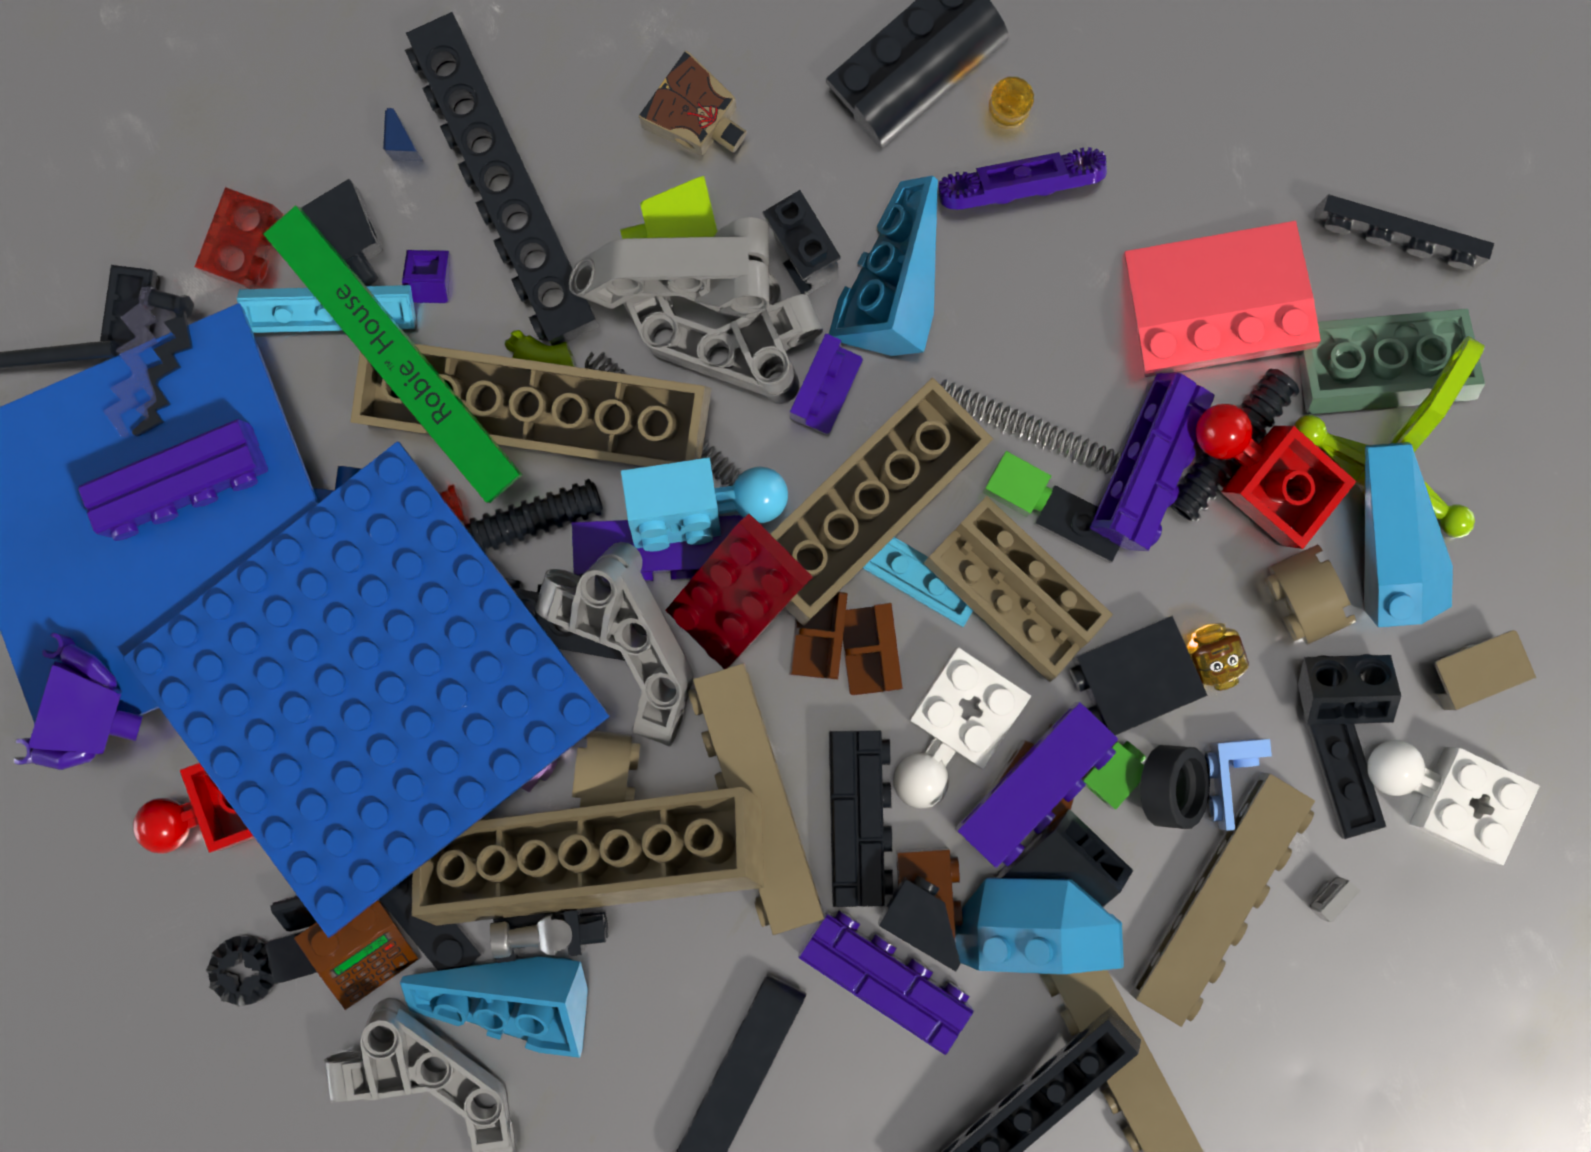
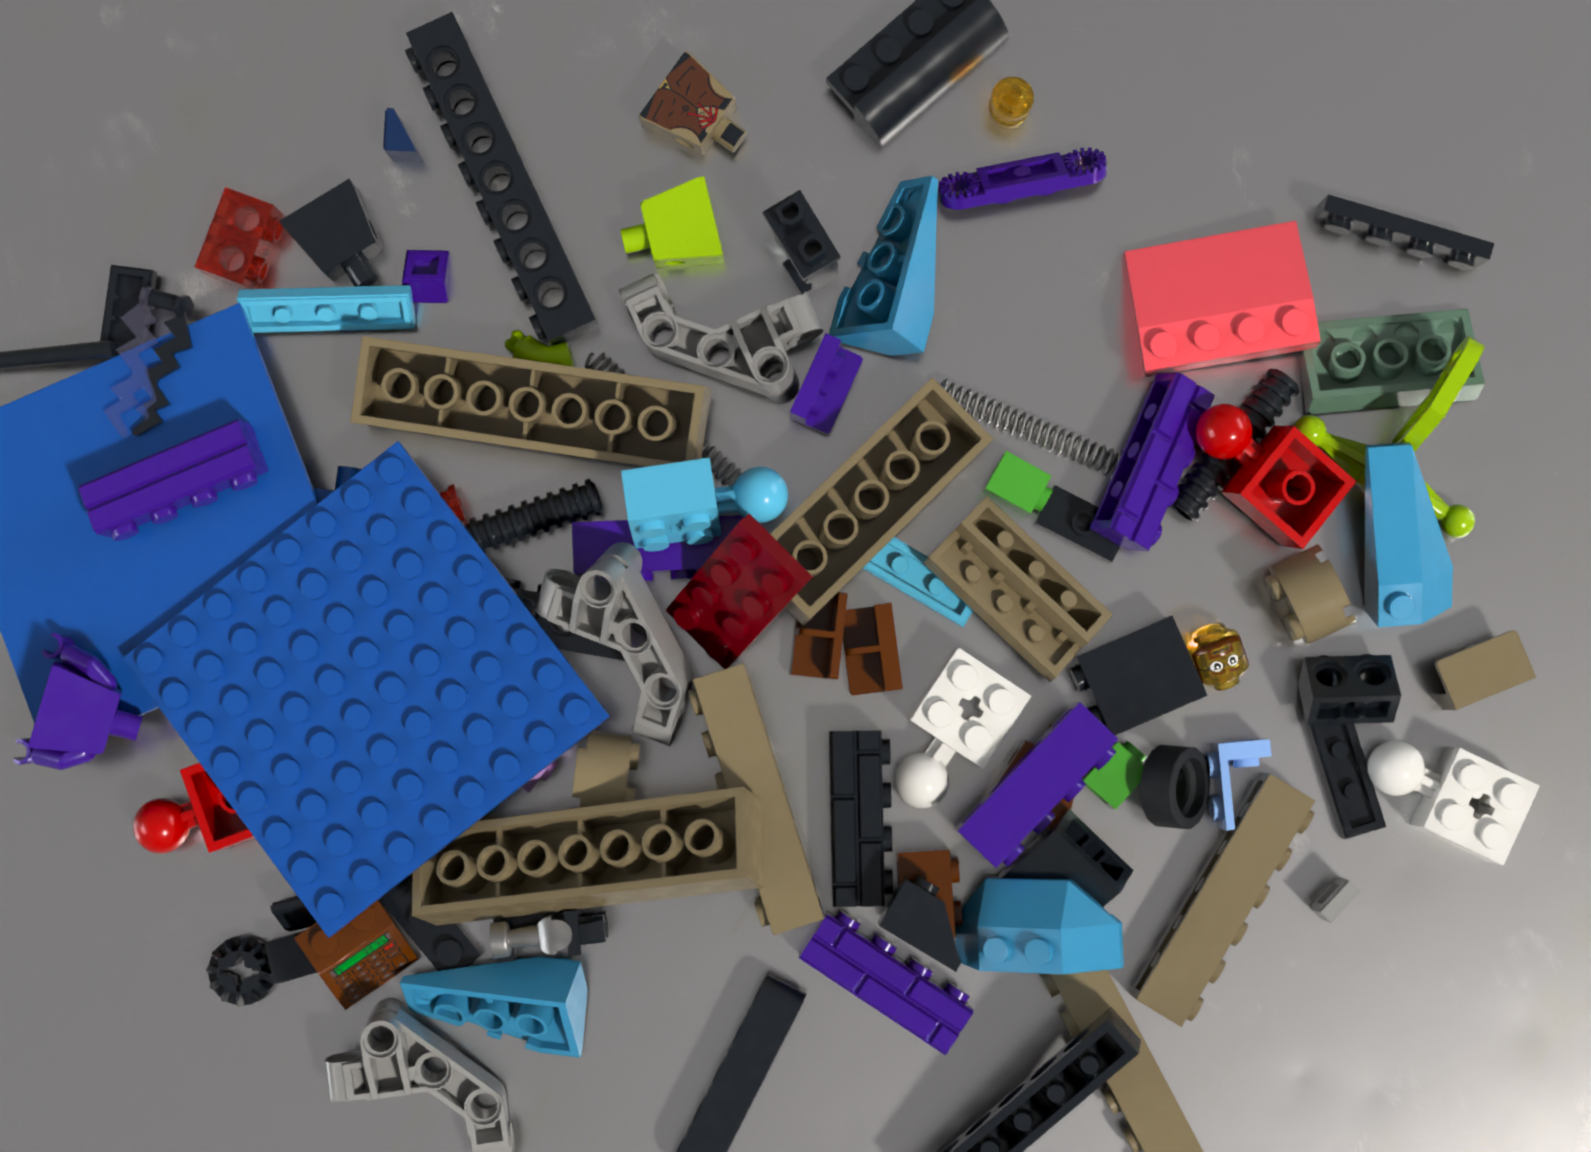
green tile [263,205,523,503] -> none
light grey connector [569,217,781,320] -> none

